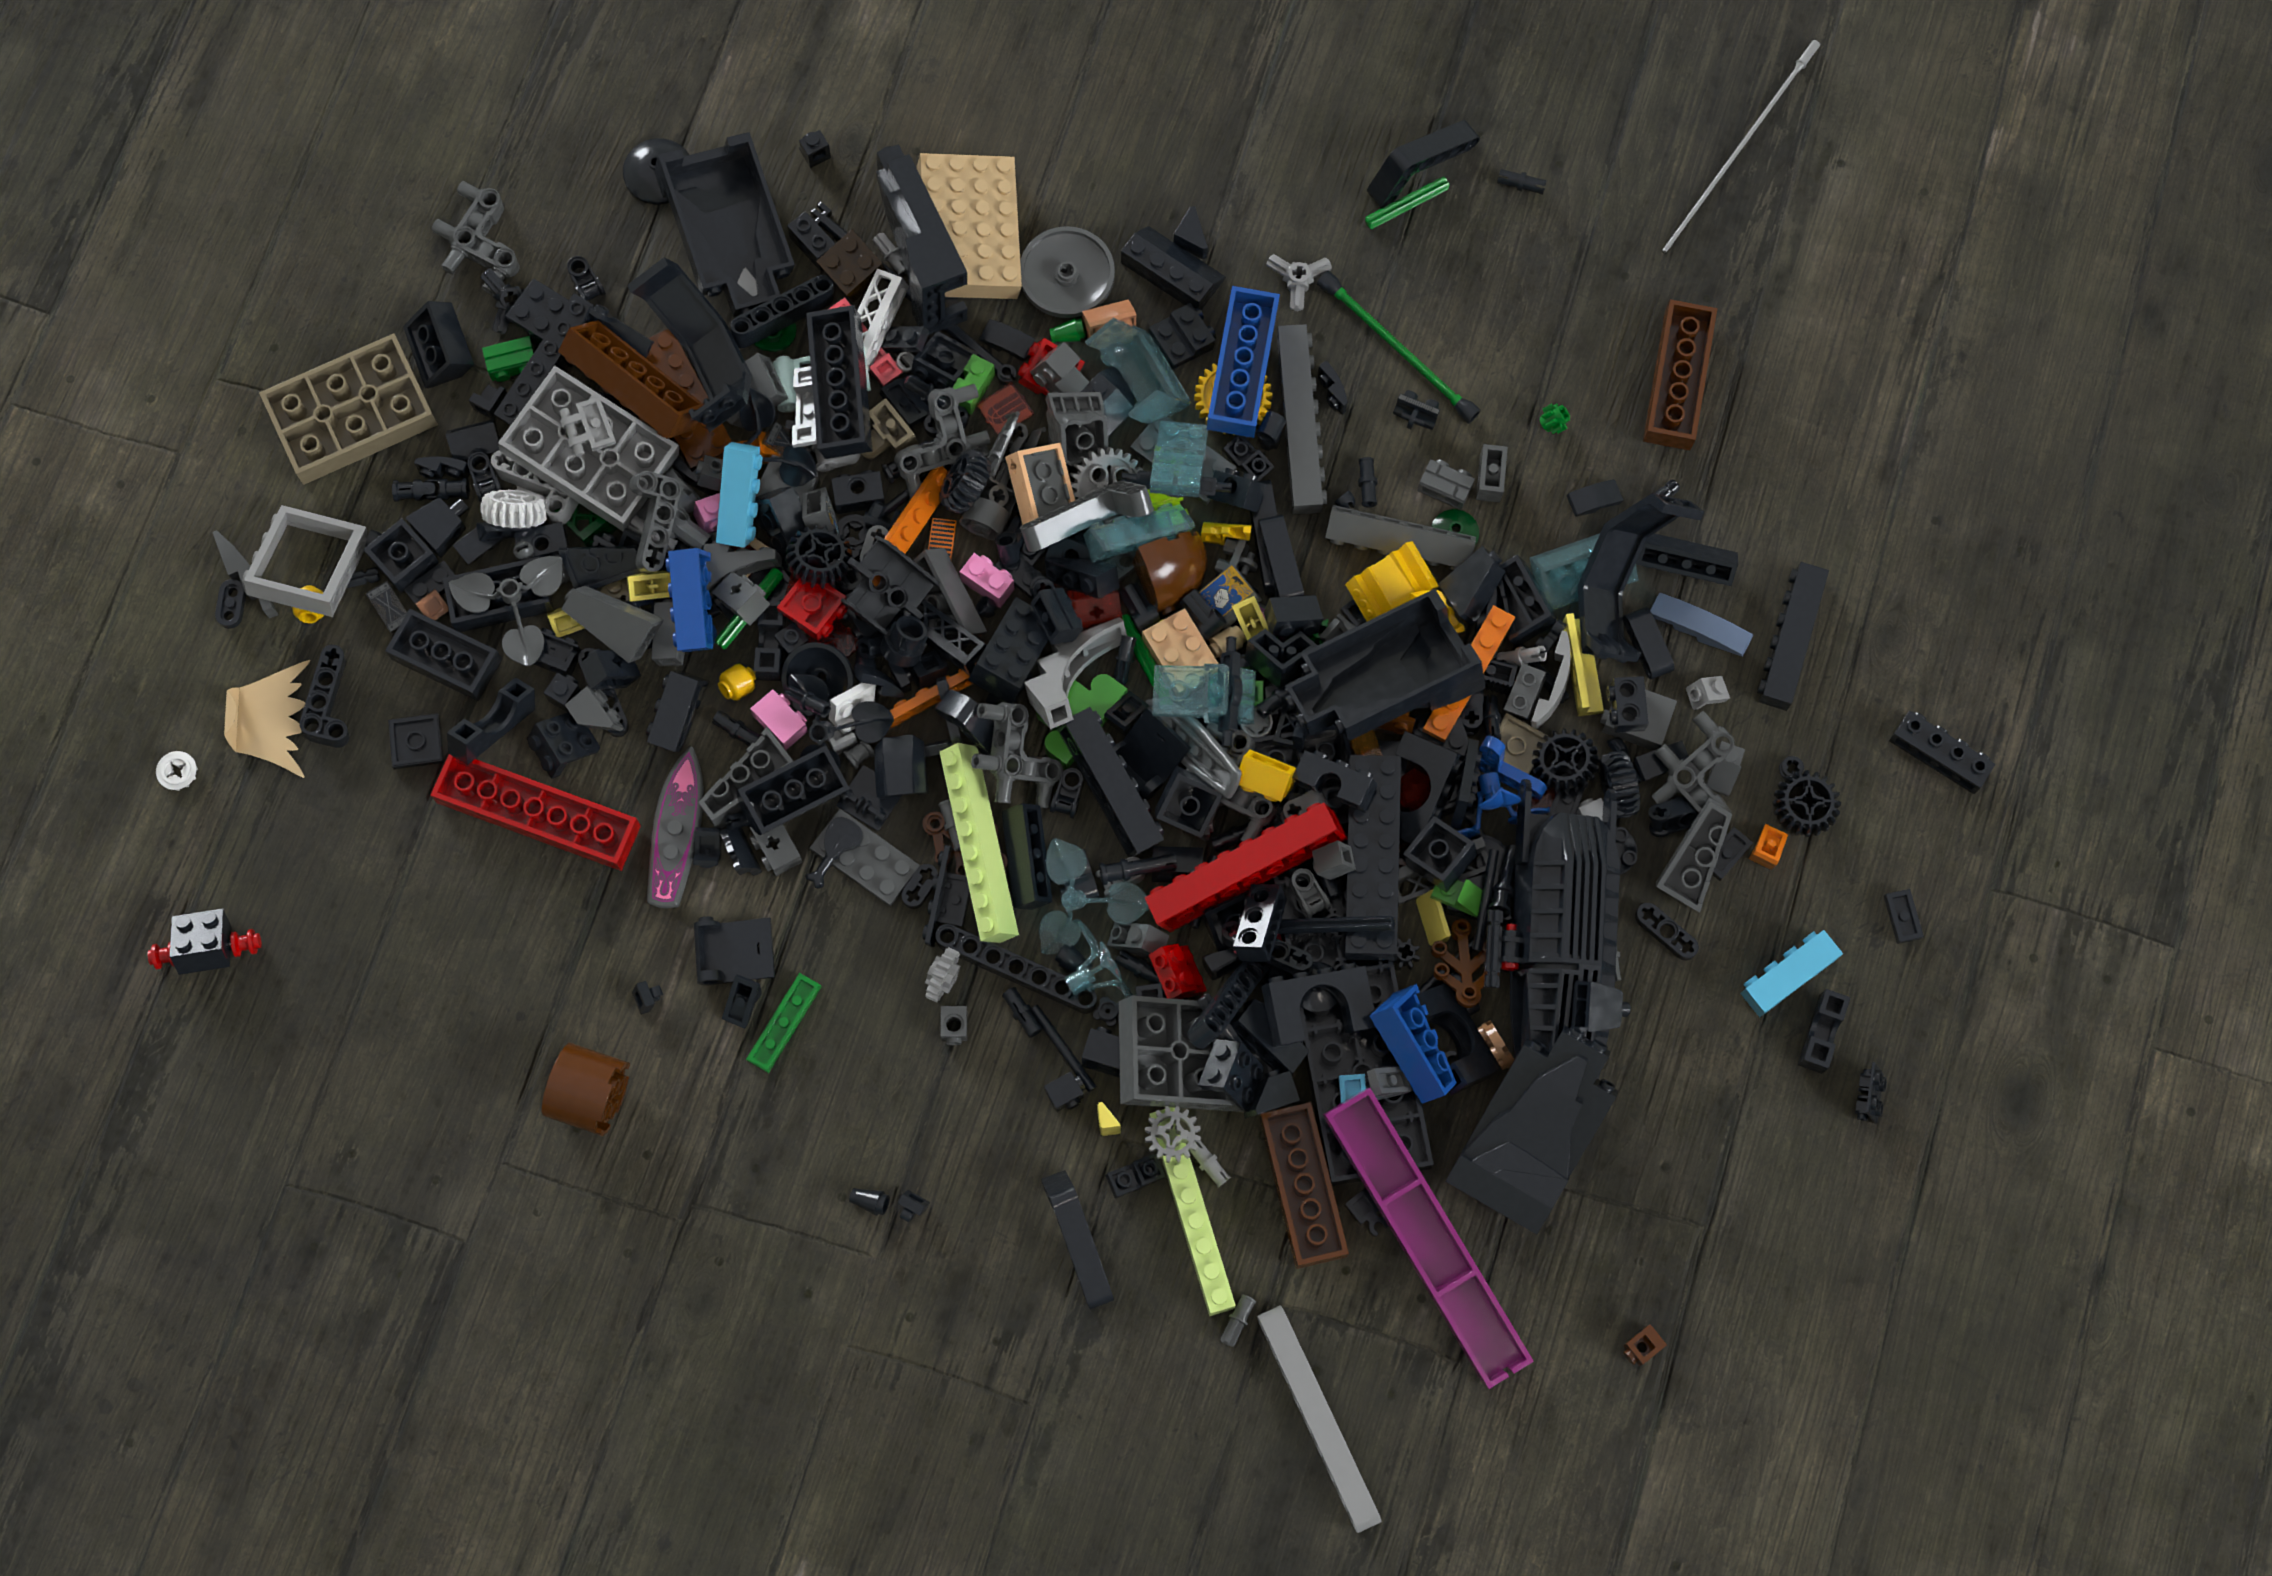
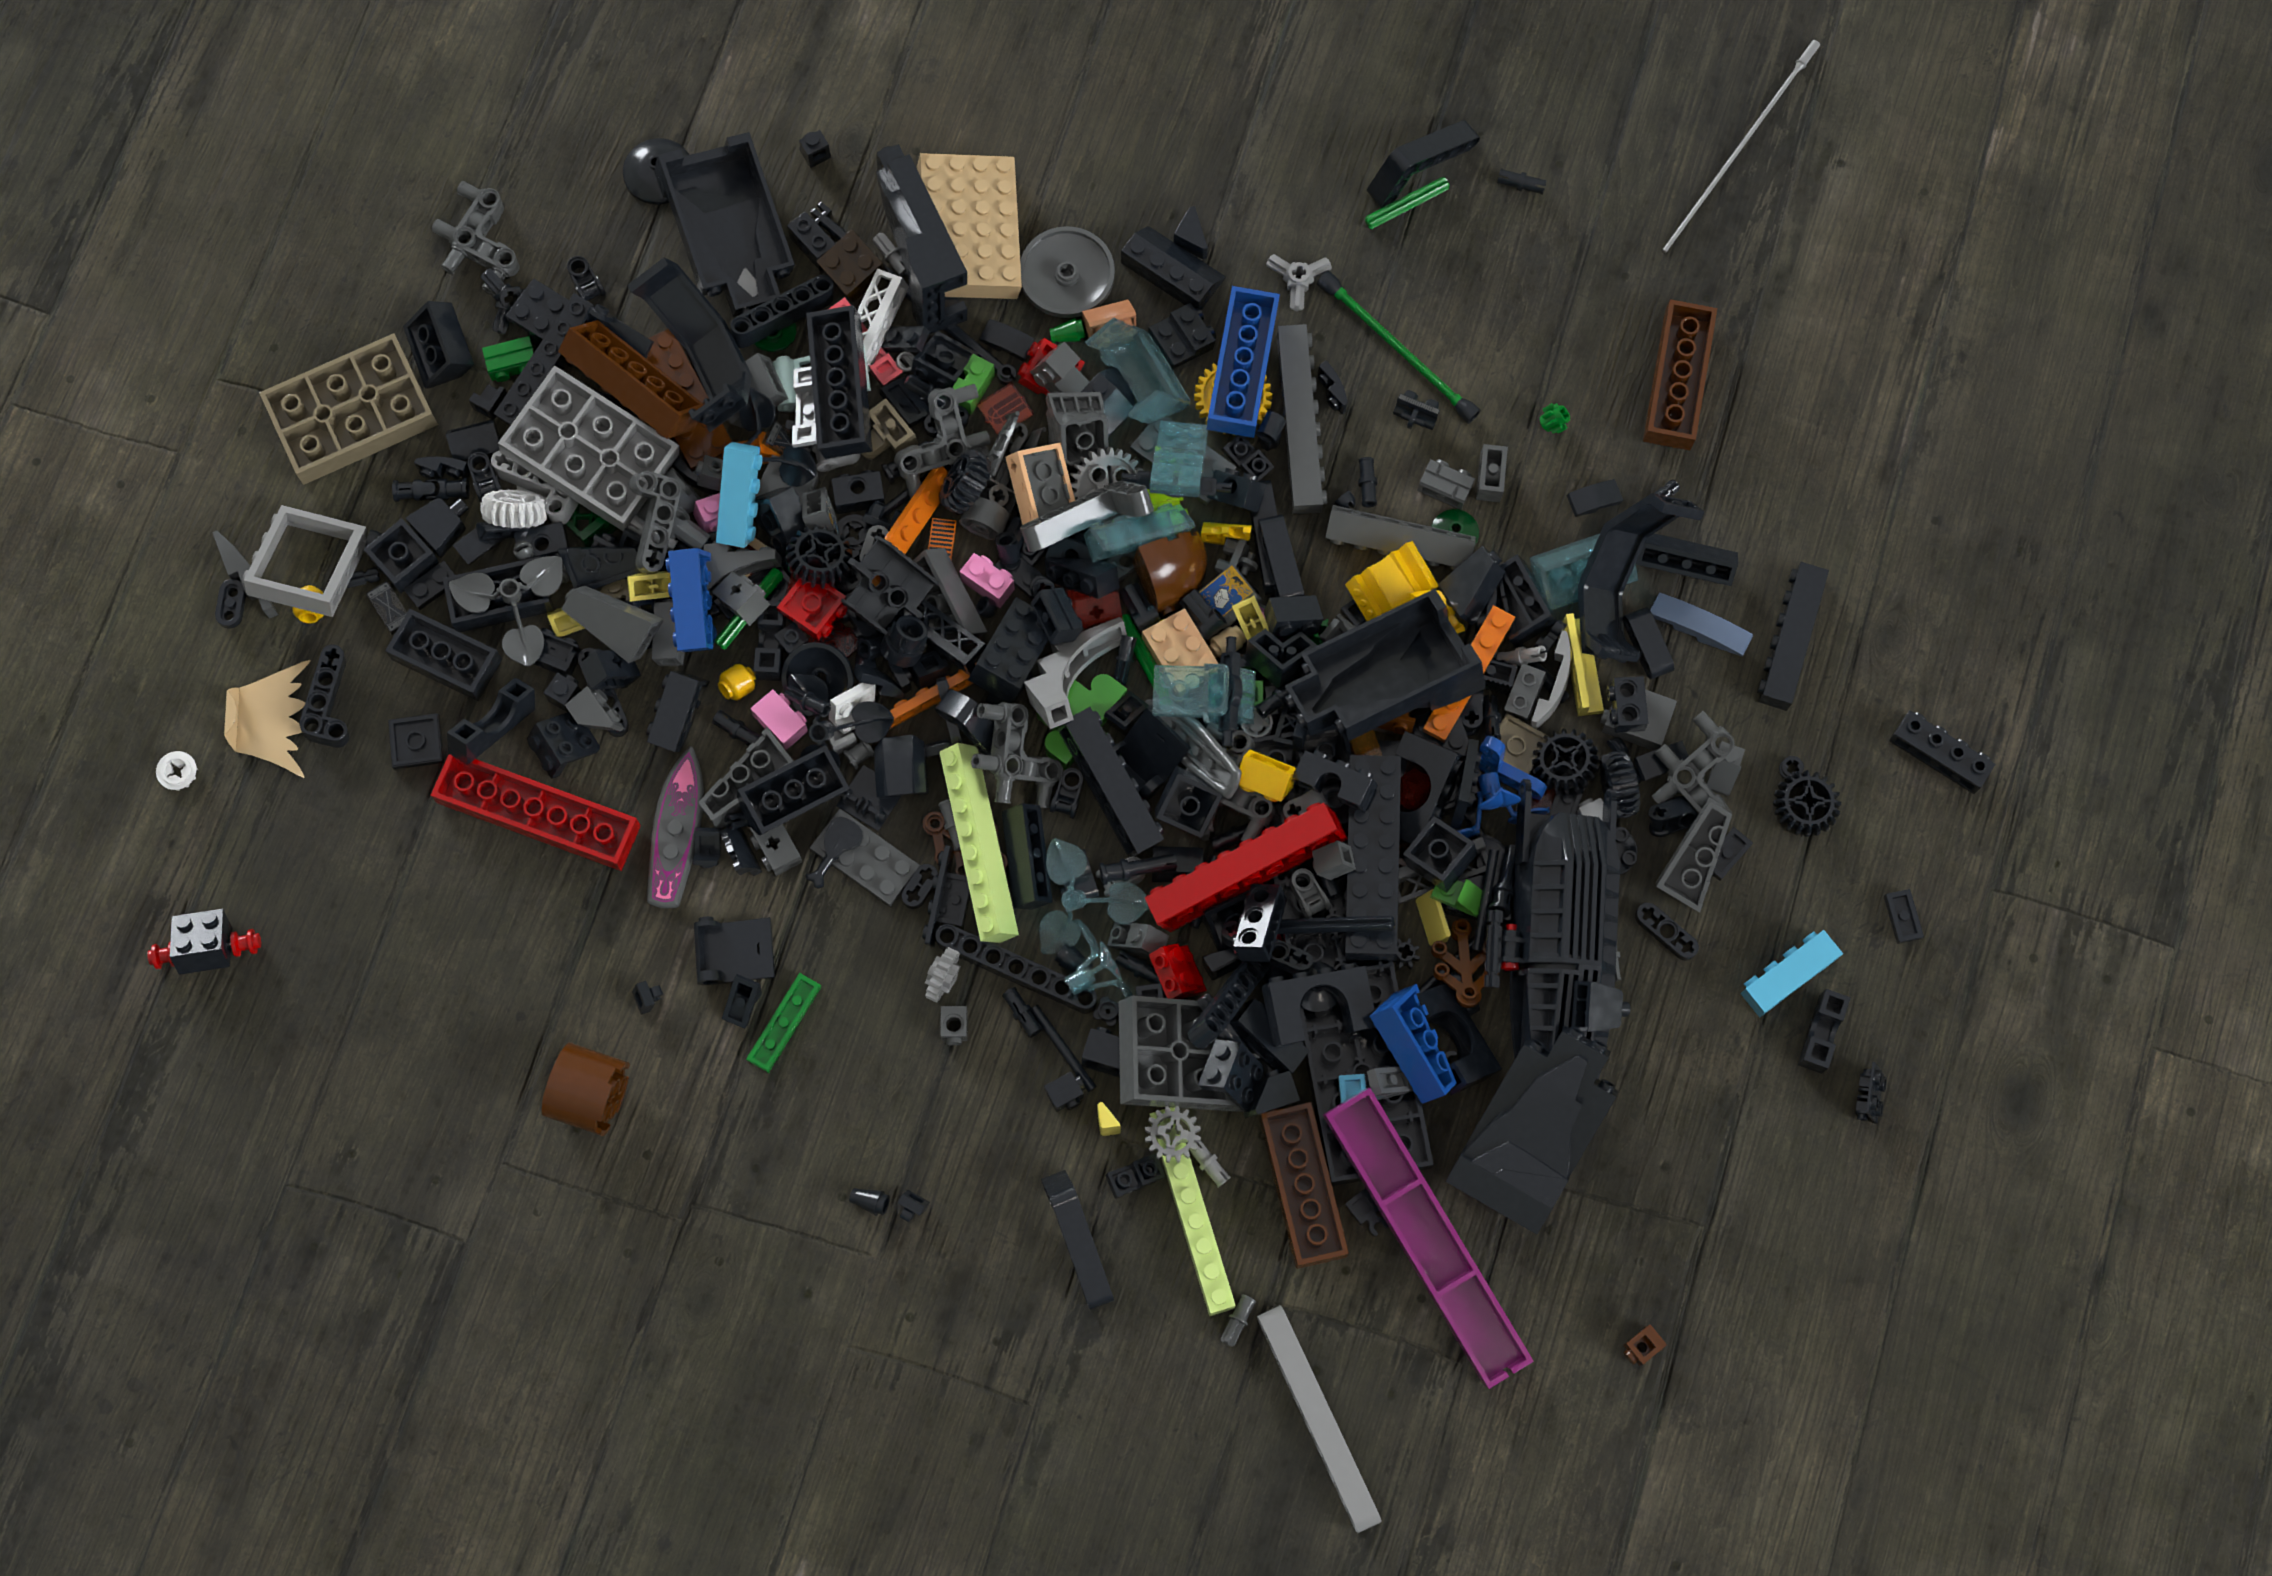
nougat tile [415,589,449,620] -> none
light grey plate [559,396,616,457] -> none
medium nougat plate [1477,1020,1514,1070] -> none
light grey bracket [1686,676,1730,710] -> none
orange slope [1749,824,1788,869] -> none

